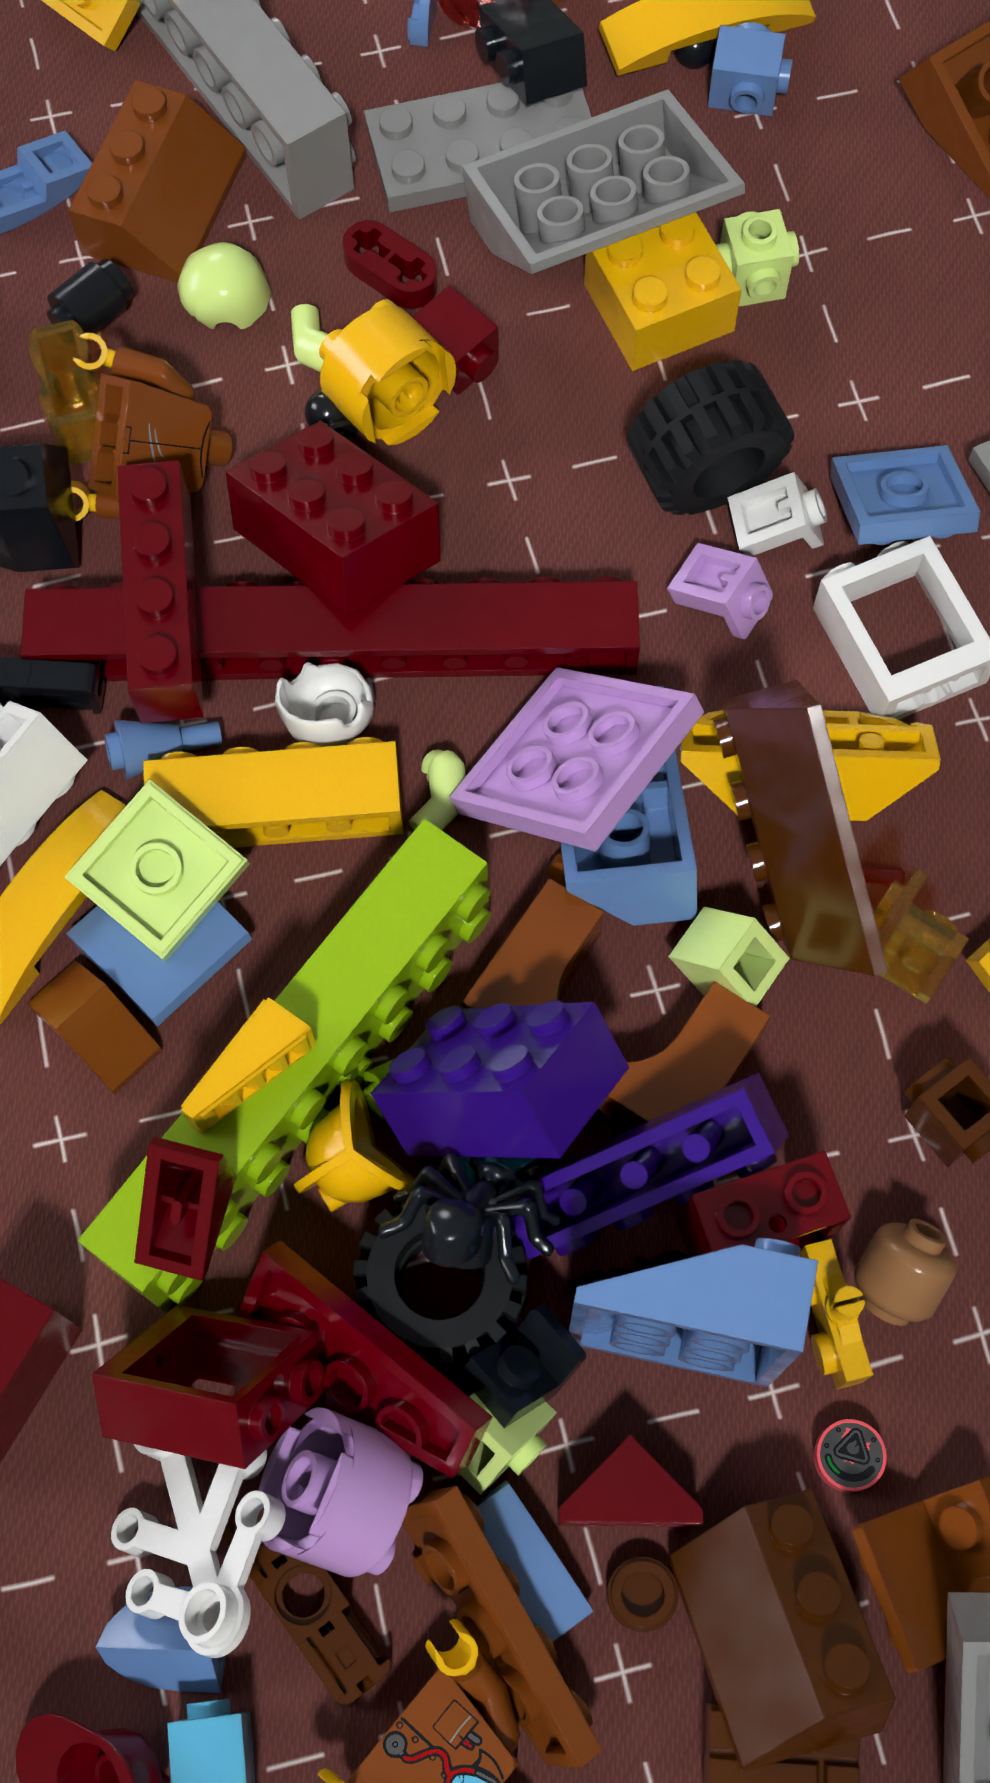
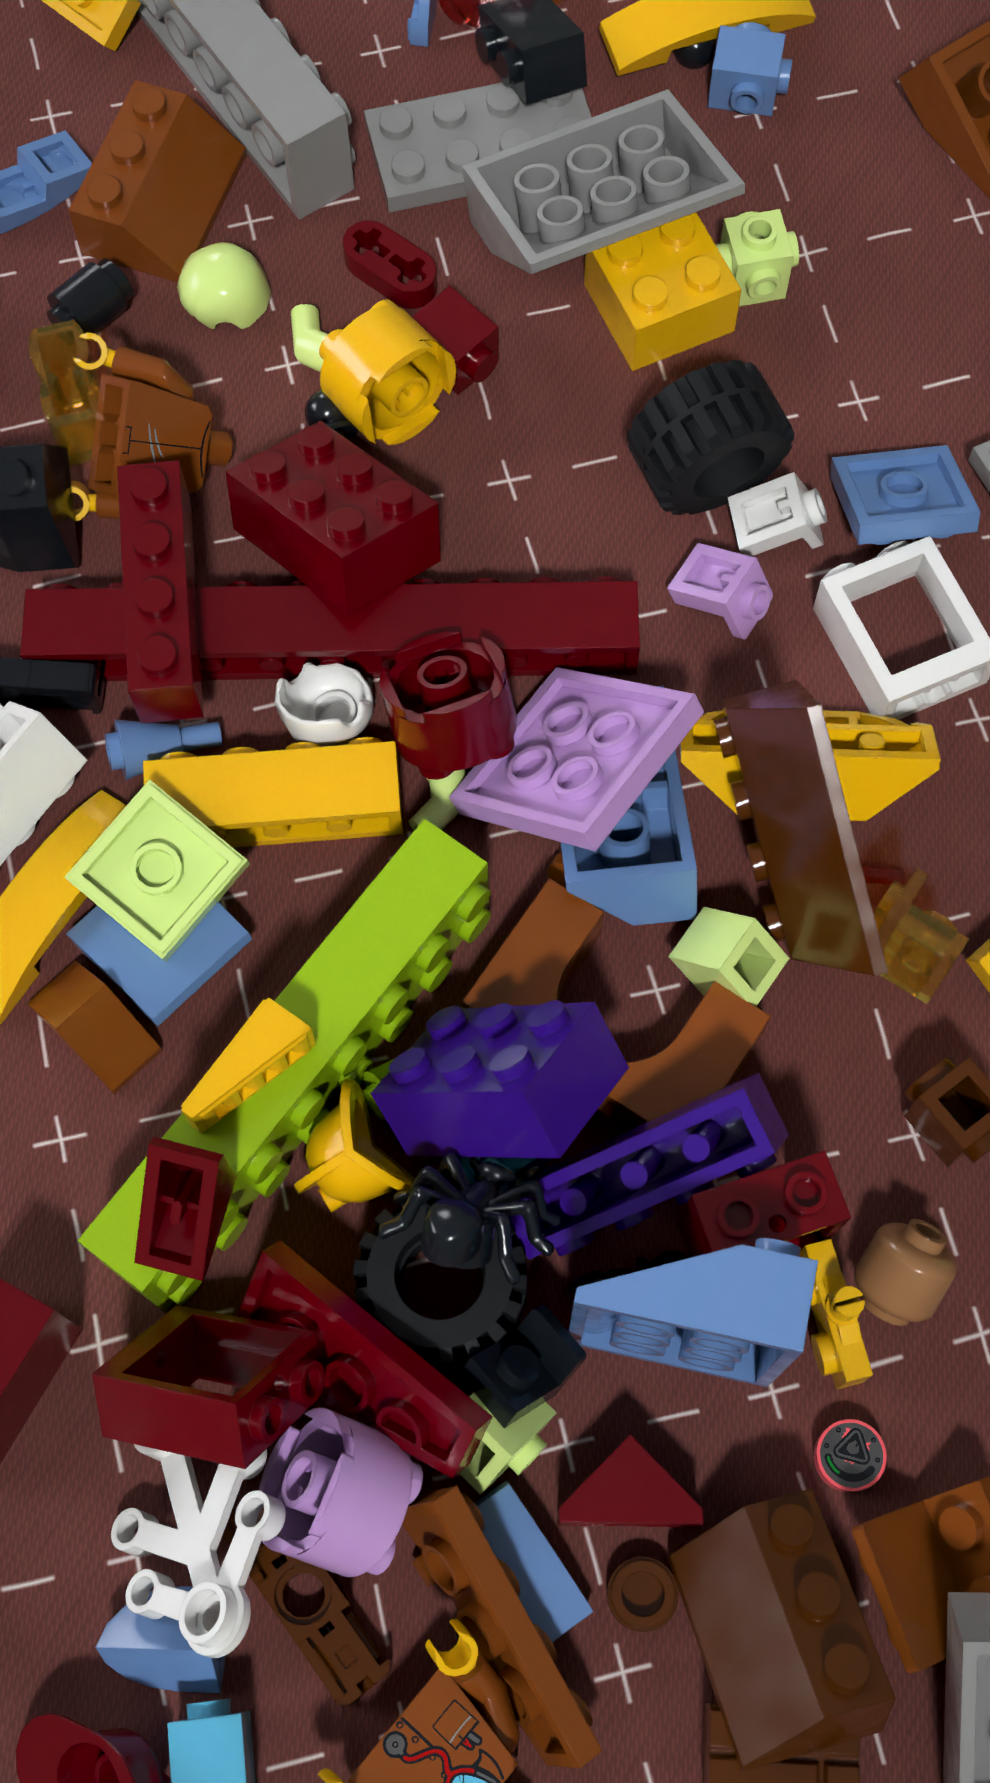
none -> dark red brick [379,631,517,780]

